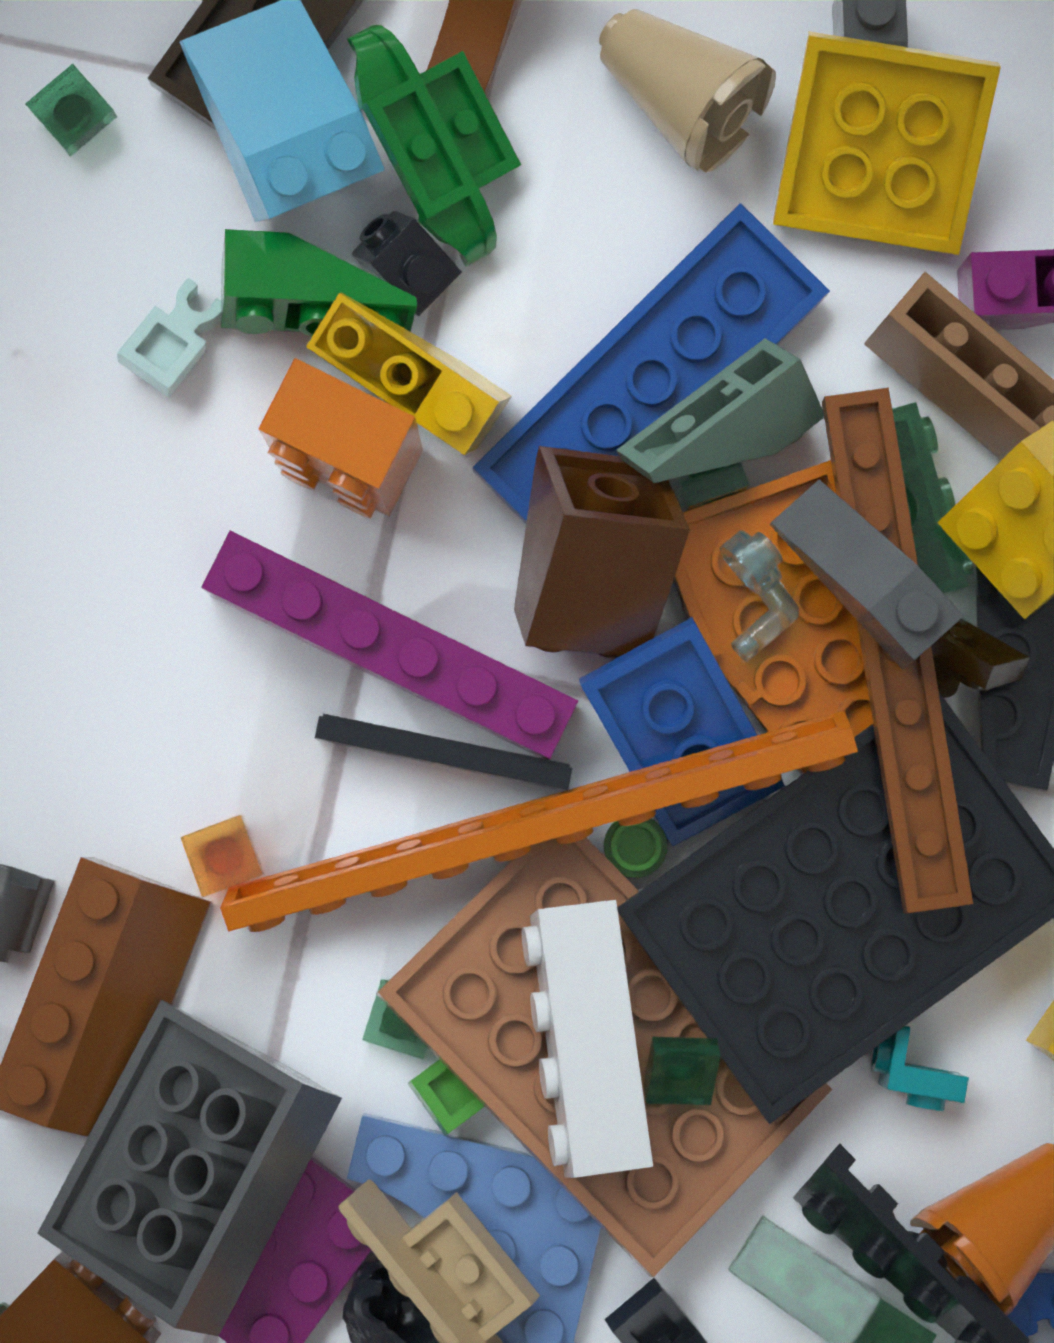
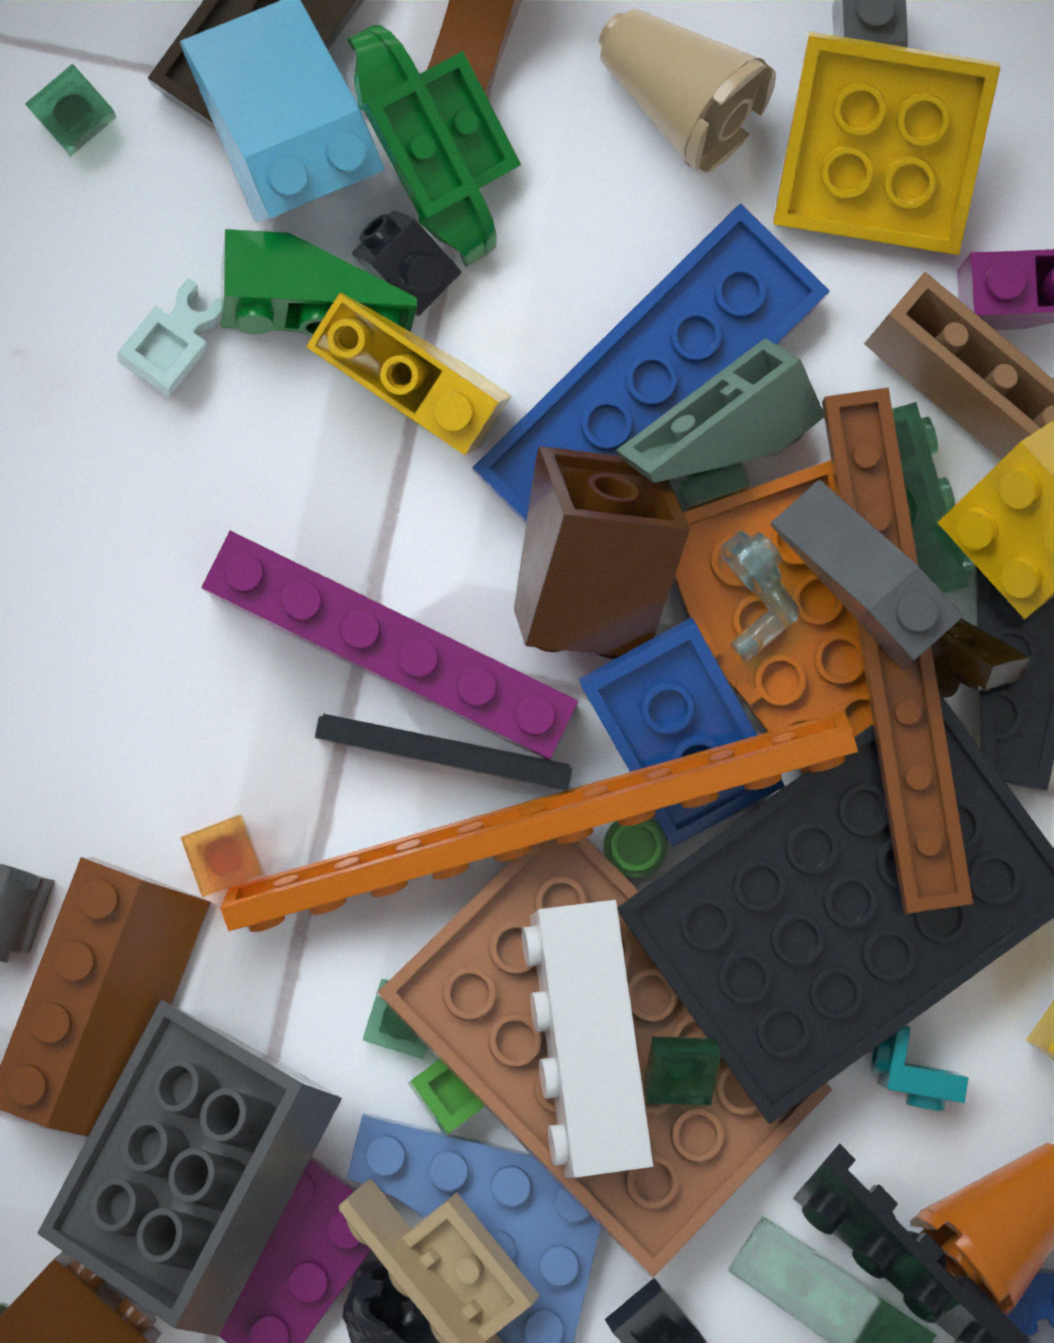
orange brick [258,358,423,519] -> none

